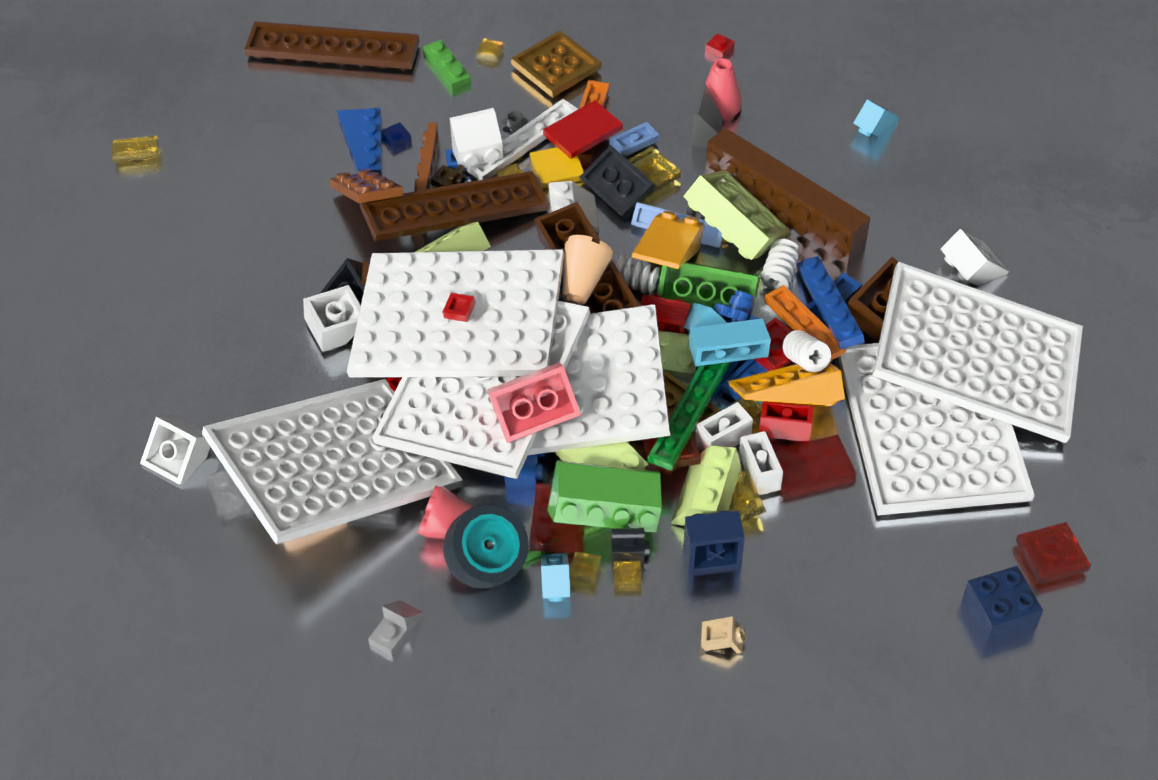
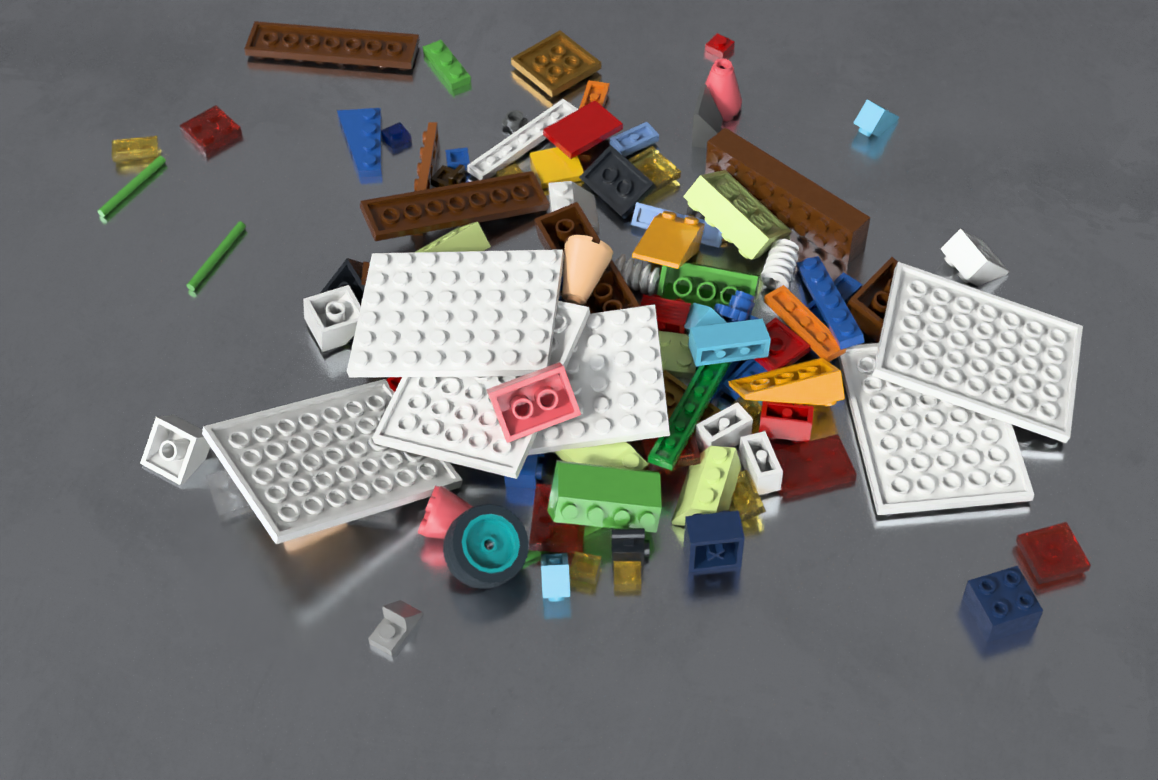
dark orange plate [329,169,404,203] -> none
red plate [442,293,476,322] -> none
white slope [450,108,503,168] -> none
clear yellow plate [476,39,503,62] -> none
tan bracket [701,616,746,654] -> none
white piece [783,330,831,372] -> none
none -> bright green bar [98,156,166,217]
none -> clear red plate [180,105,242,154]
none -> bright green bar [186,221,246,291]

